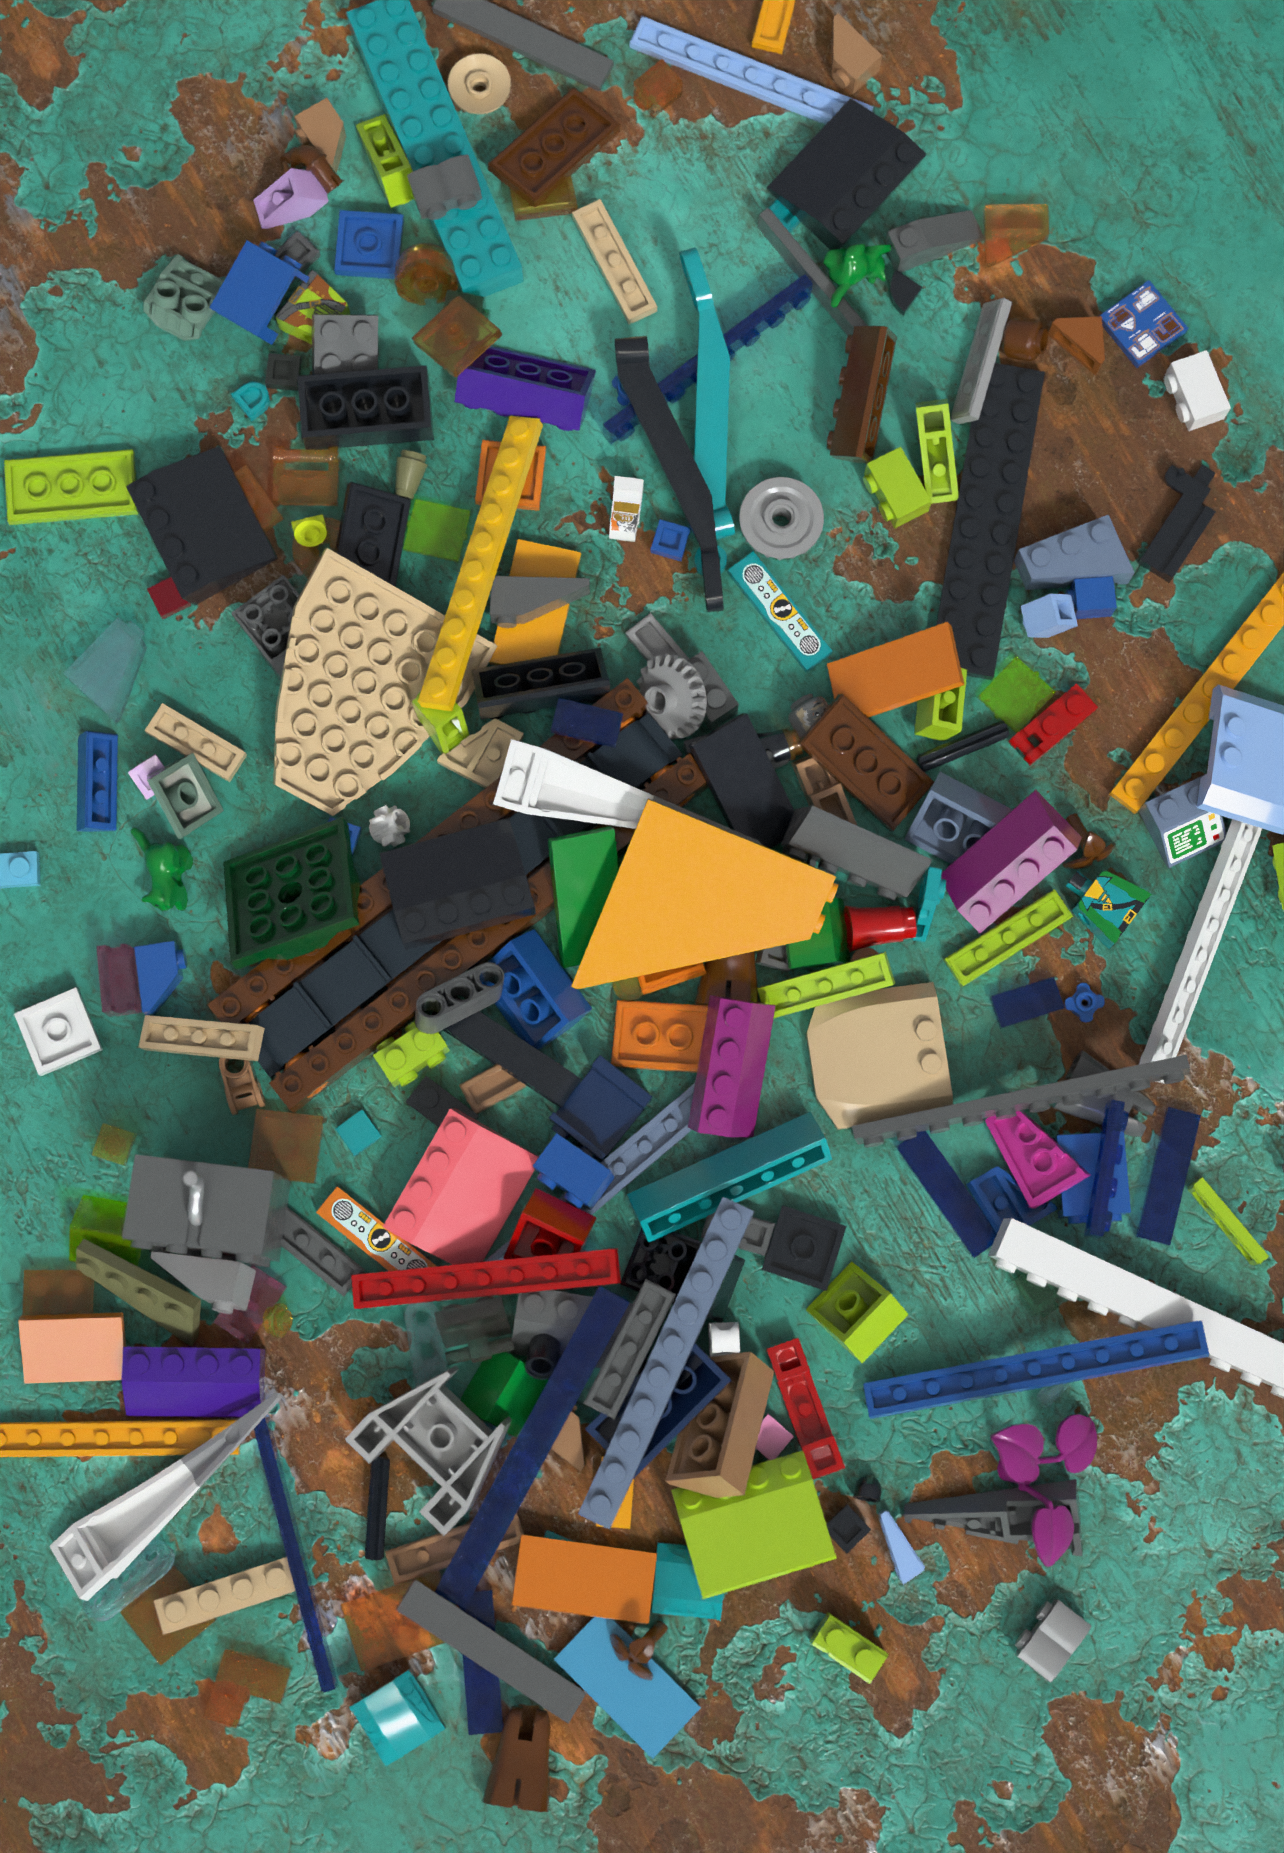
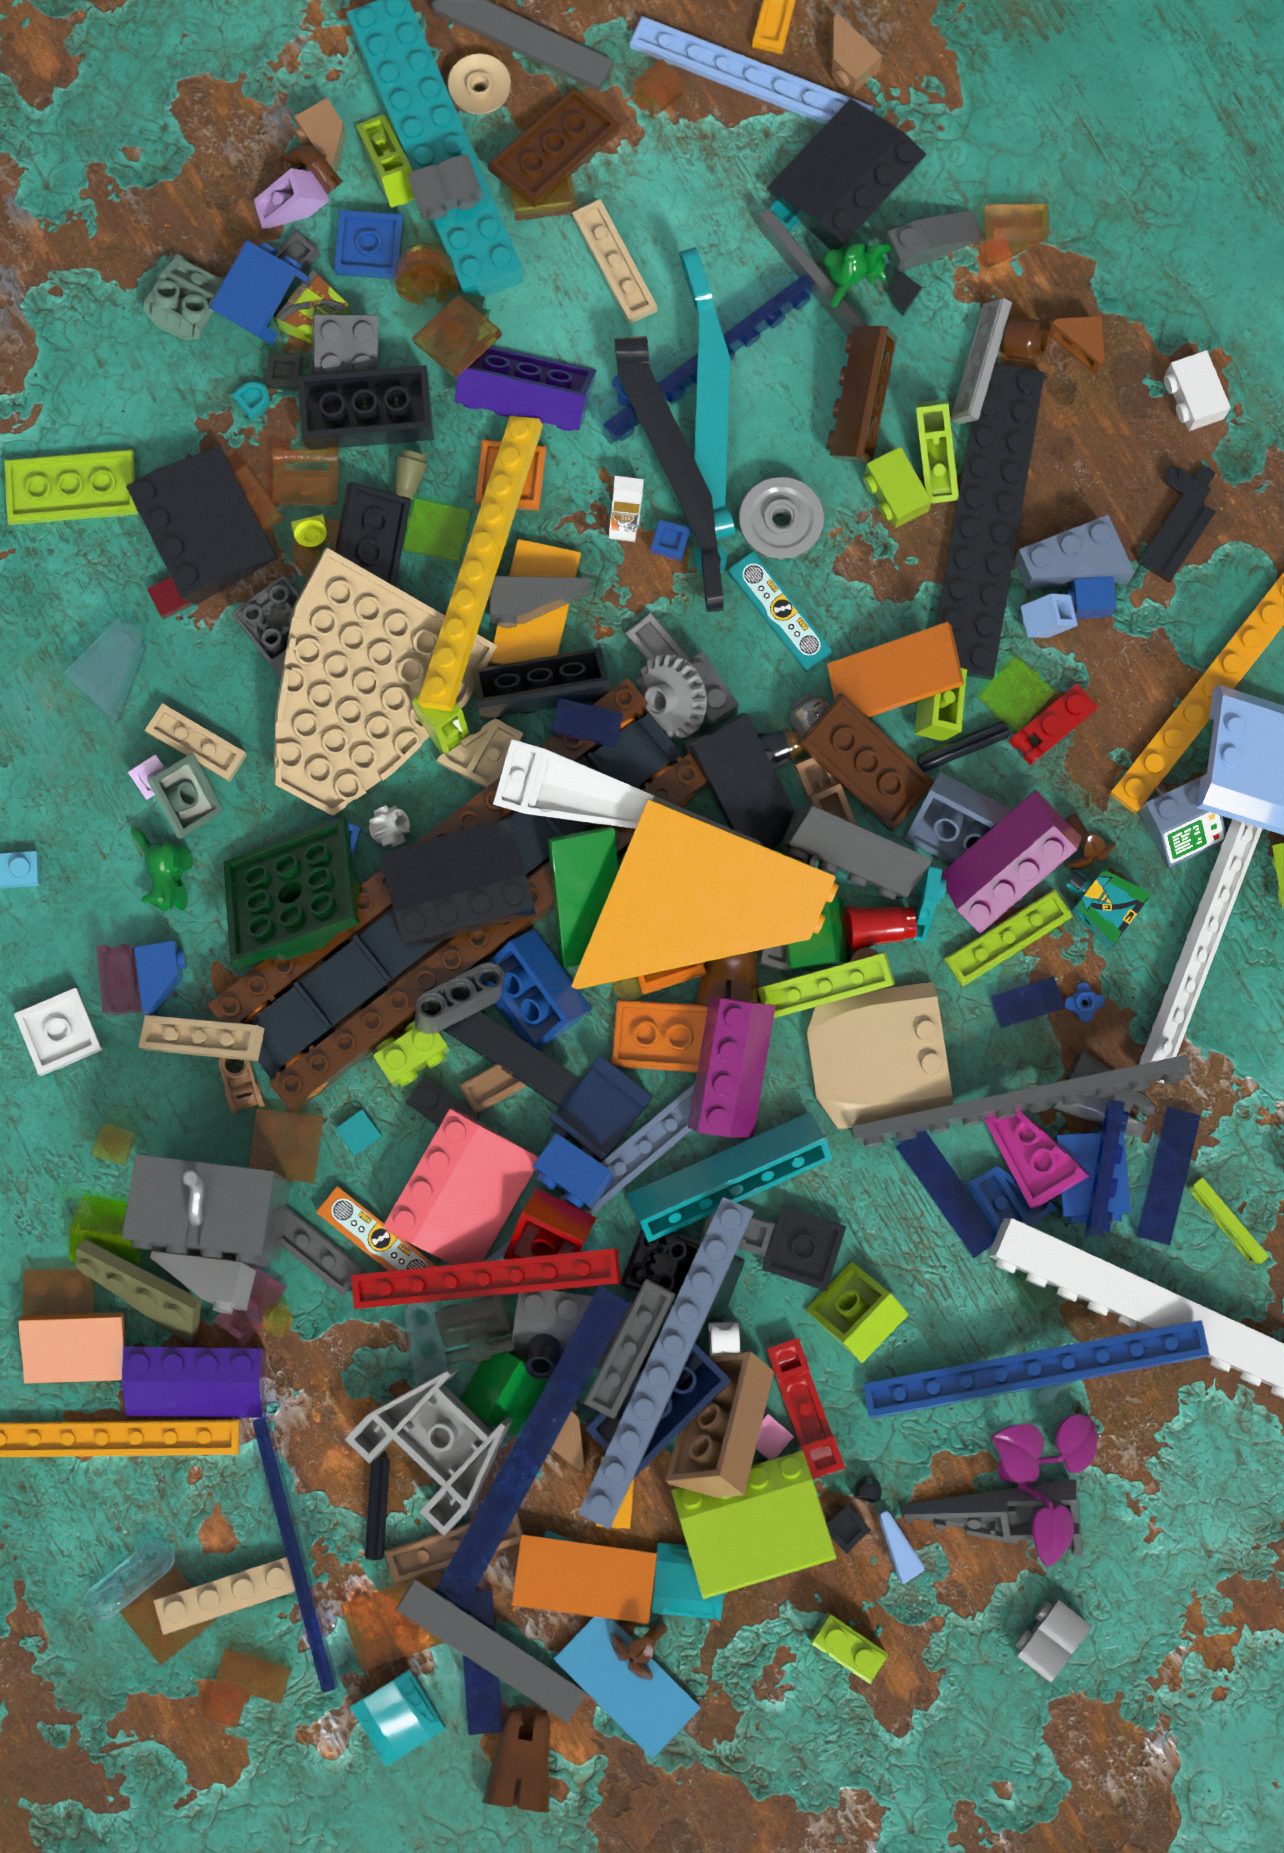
white plate [49,1393,283,1601] -> none
blue slope [77,731,118,832] -> none
blue tile [1100,280,1189,368] -> none

